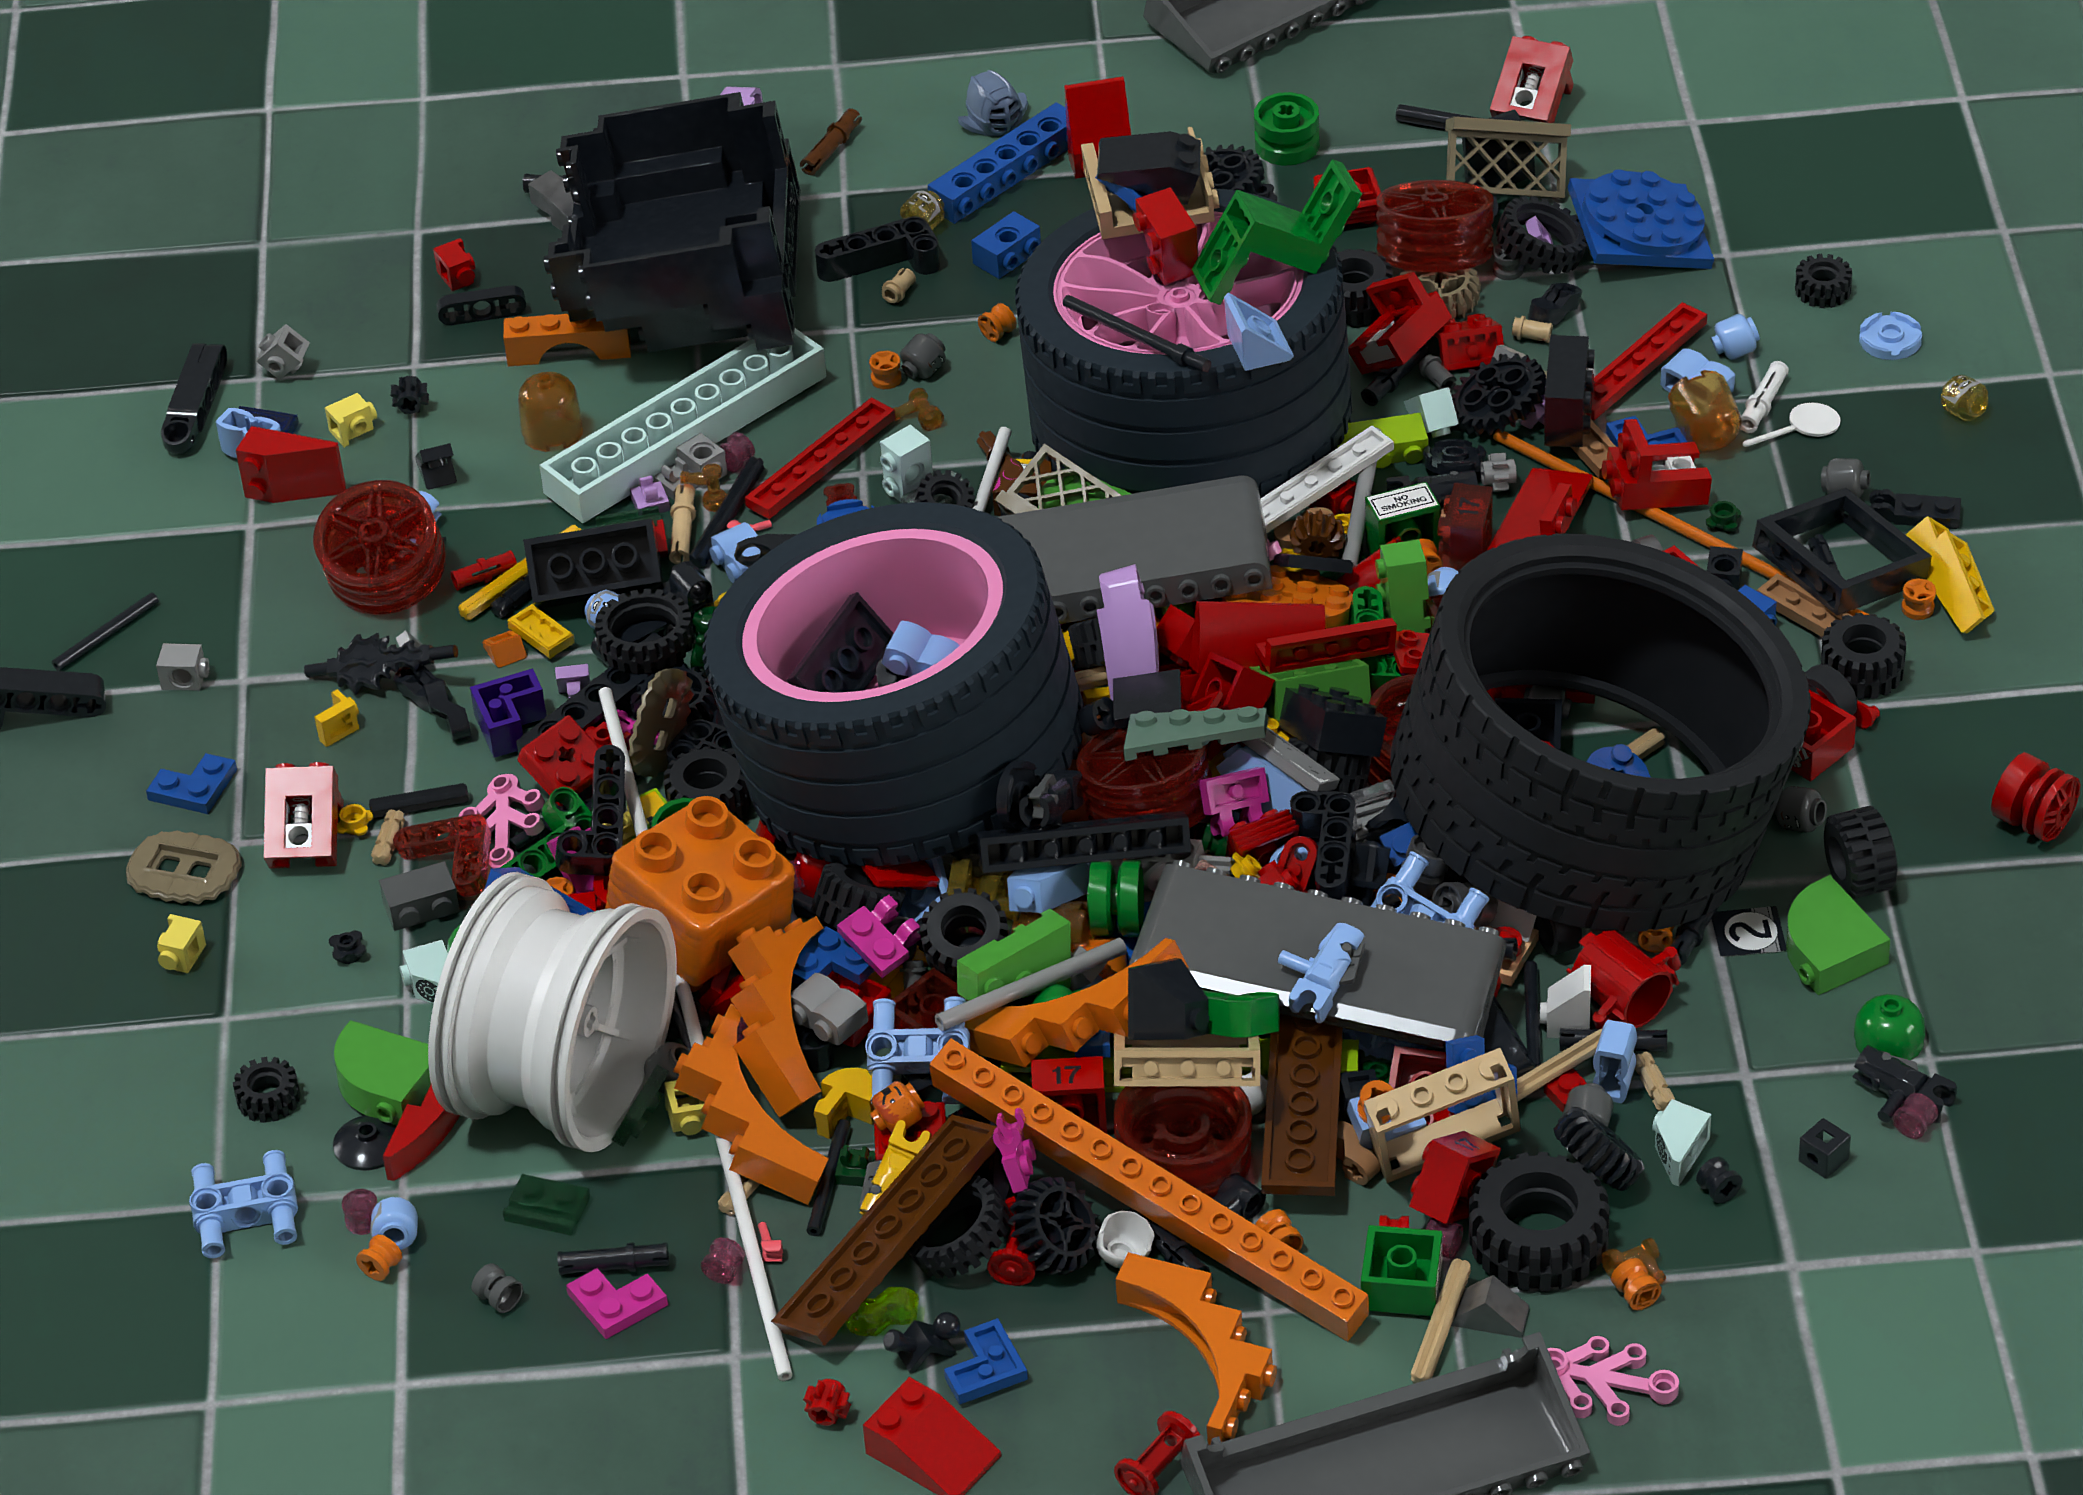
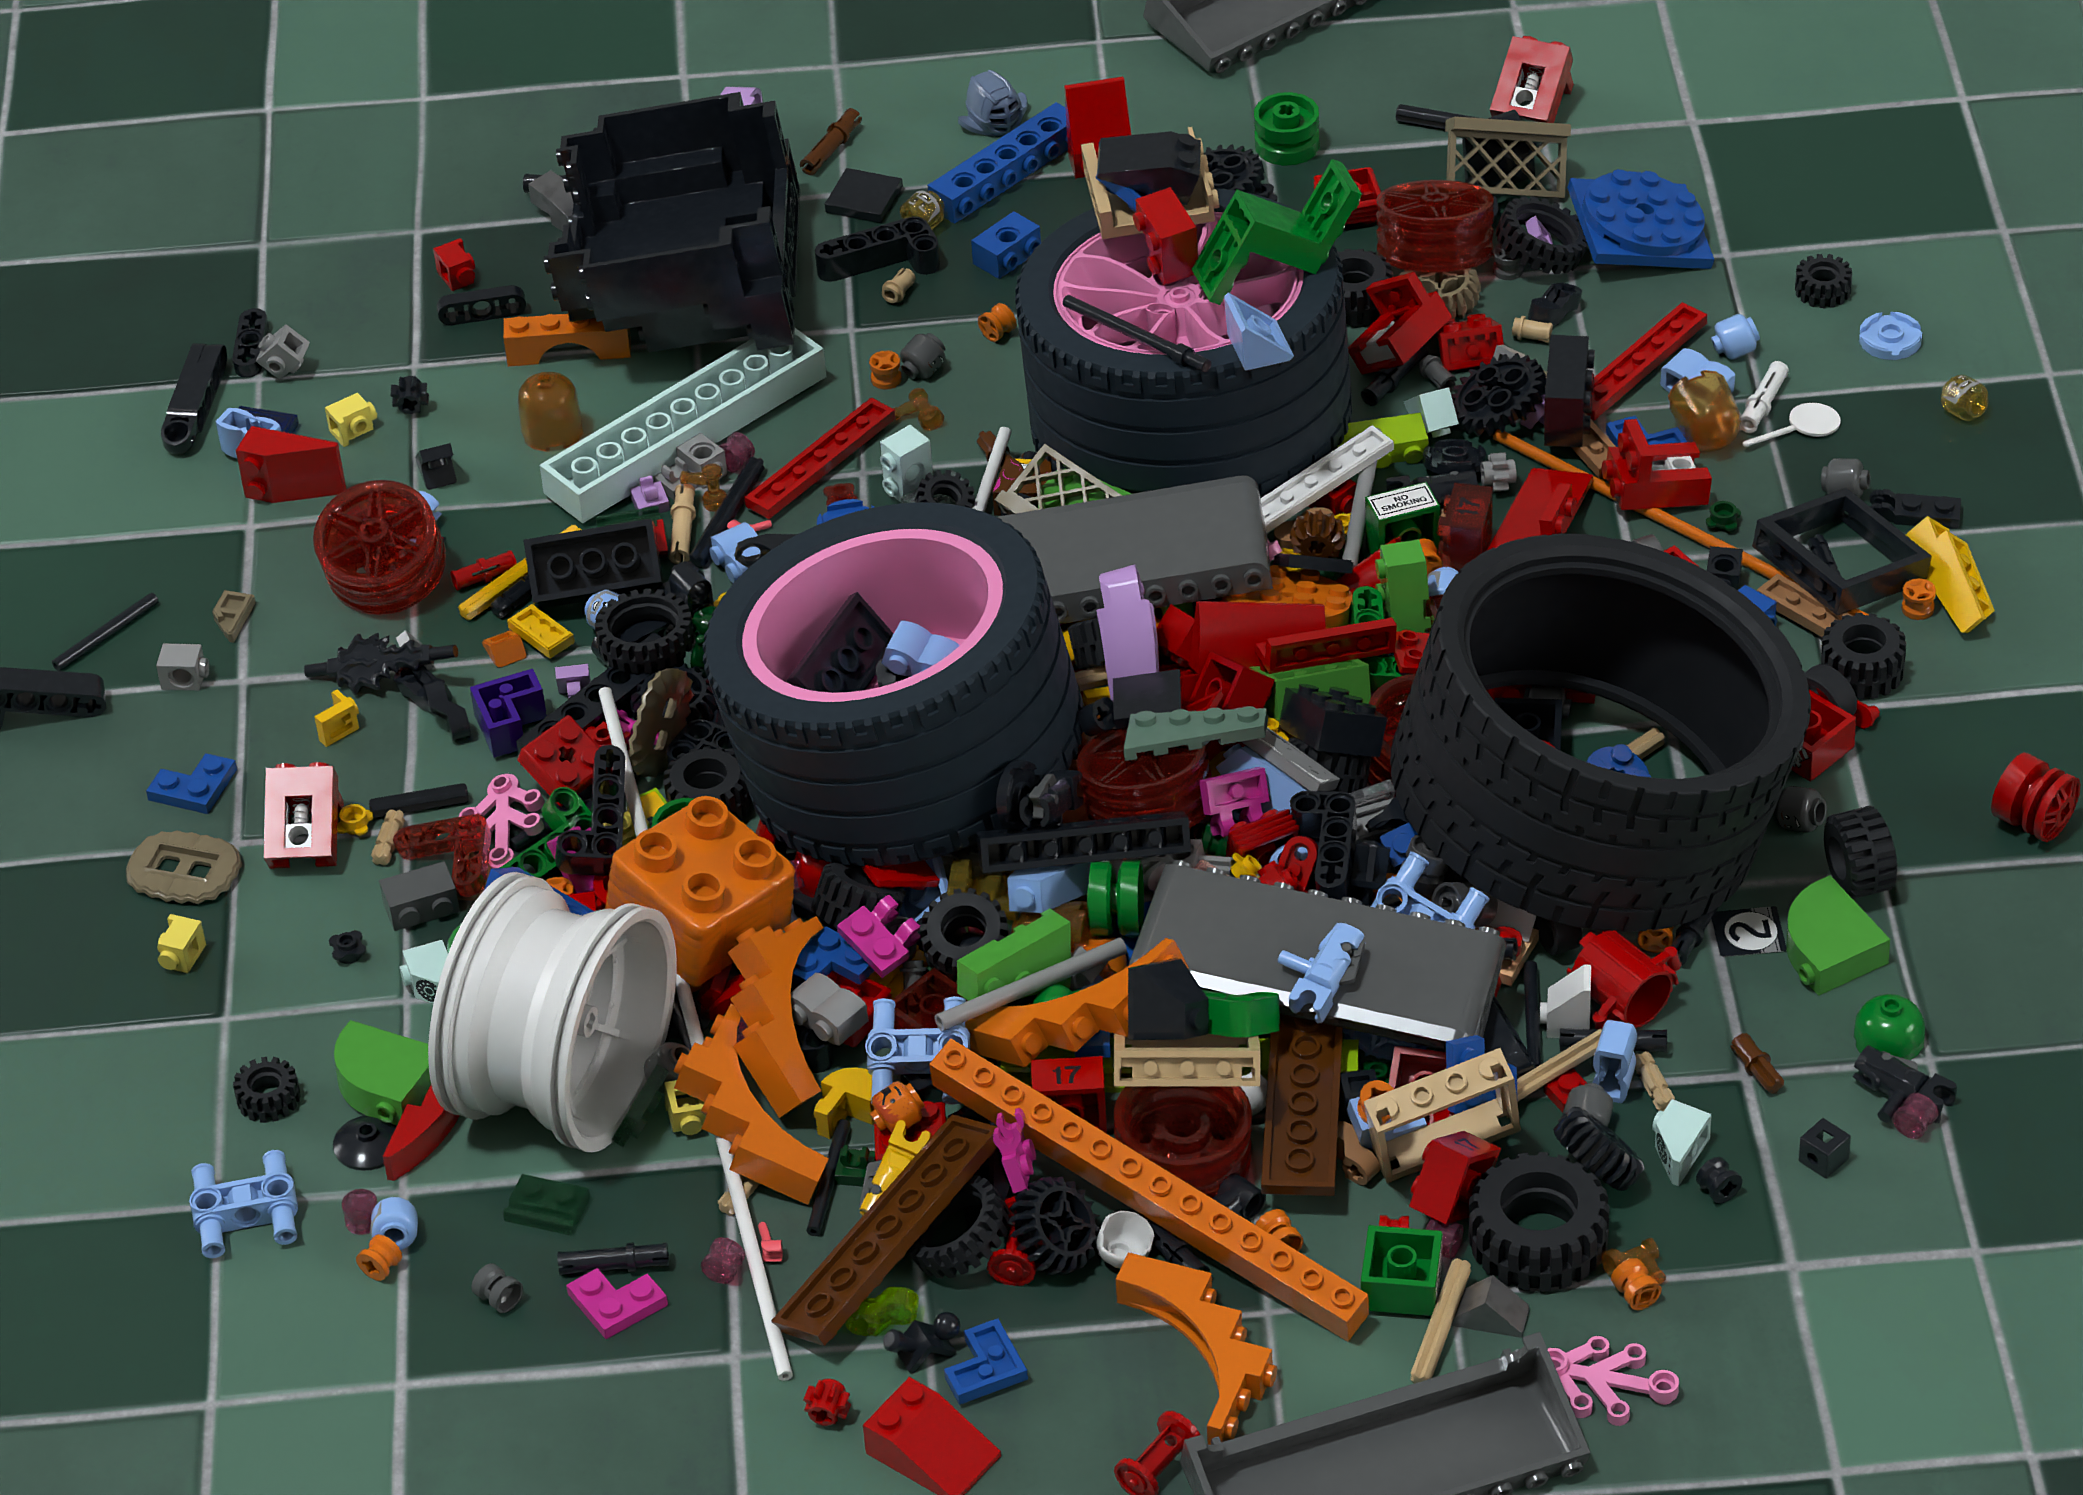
none -> dark tan tile [212,590,256,643]
none -> black beam [232,308,269,377]
none -> black tile [825,168,903,223]
none -> reddish brown axle [1730,1033,1784,1094]

